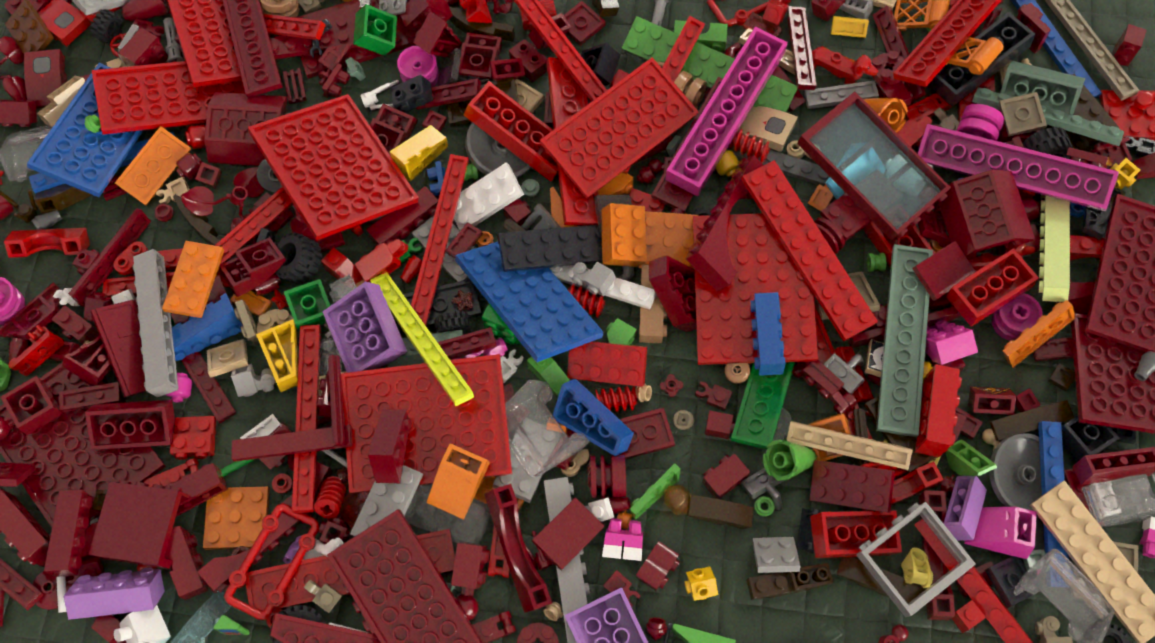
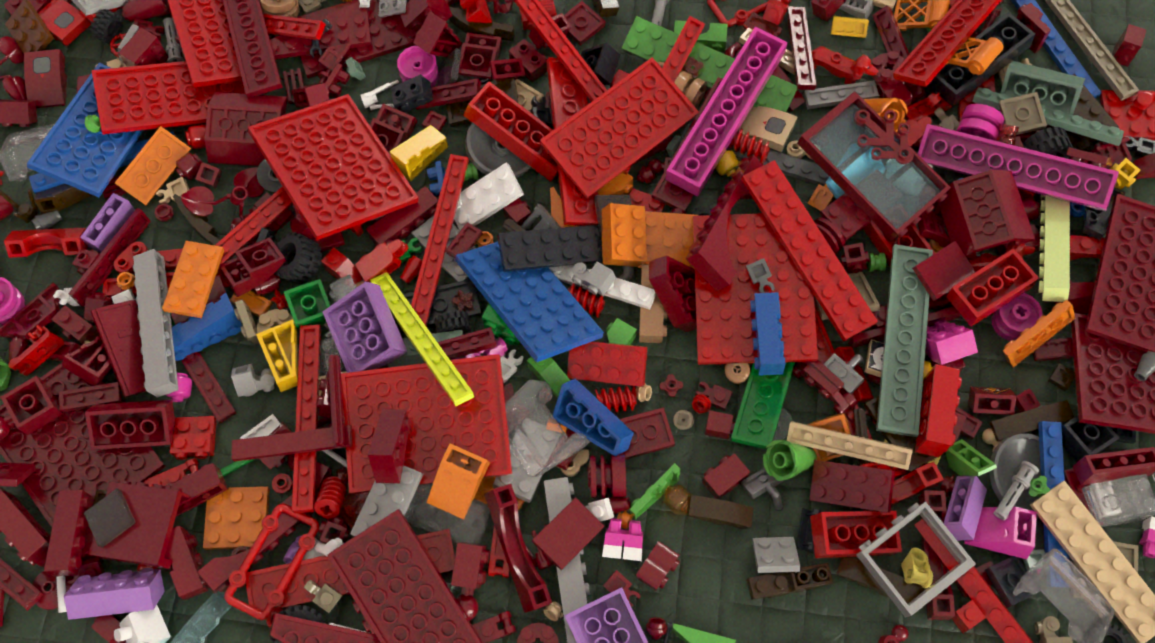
tan slope [37,76,85,127] -> none
tan plate [207,339,248,378] -> none
bright green slope [213,615,250,635] -> none
green brick [353,4,397,56] -> none
sand green plate [521,179,540,197] -> none
yellow brick [684,566,718,601] -> none
bright green plate [754,496,775,517] -> none
none -> medium lavender brick [80,193,135,253]
none -> clear smoke tile [84,488,136,547]
none -> orange plate [117,272,135,290]
none -> dark red brick [291,83,329,107]
none -> black plate [530,96,552,127]
none -> clear red plate [682,57,704,78]
none -> red plate [692,394,711,413]
none -> dark grey plate [746,258,774,293]
none -> dark red brick [841,243,870,273]
none -> dark red plant [854,109,914,164]
none -> red plate [925,92,942,109]
none -> light grey pin [993,461,1039,520]
none -> clear red wheel [996,124,1019,146]
none -> bright green plate [1029,476,1050,497]

